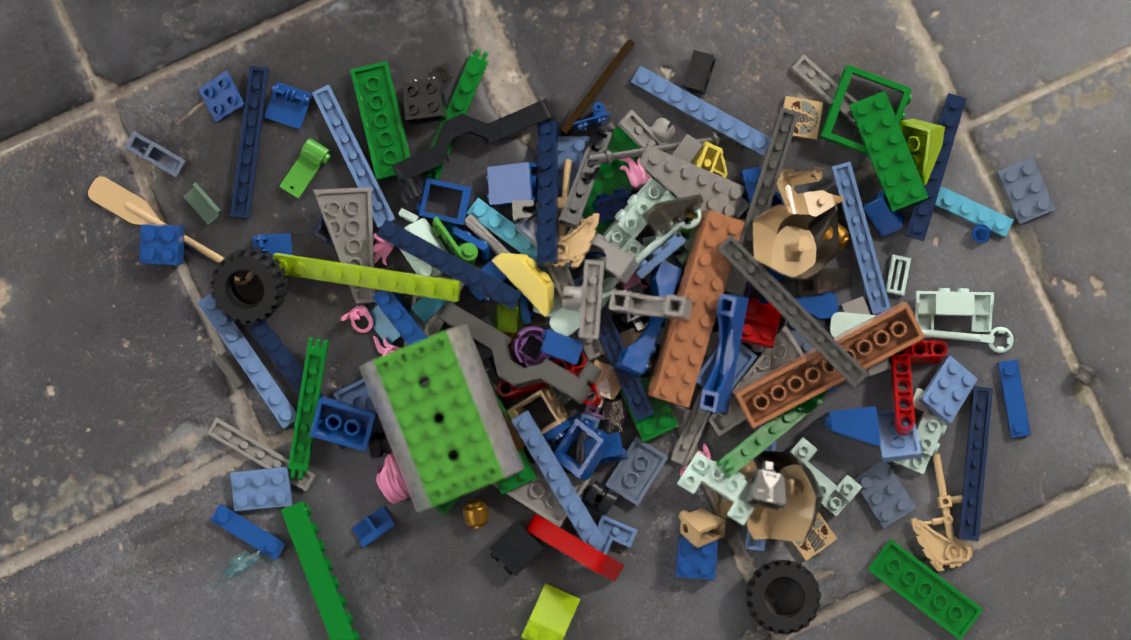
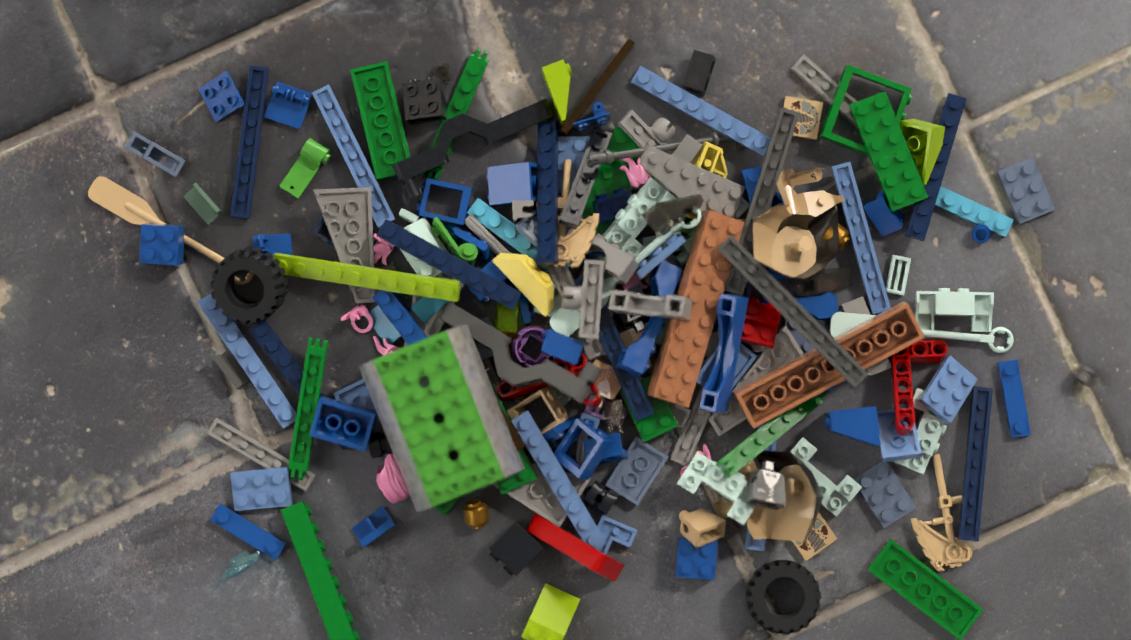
none -> lime slope [542,59,572,127]

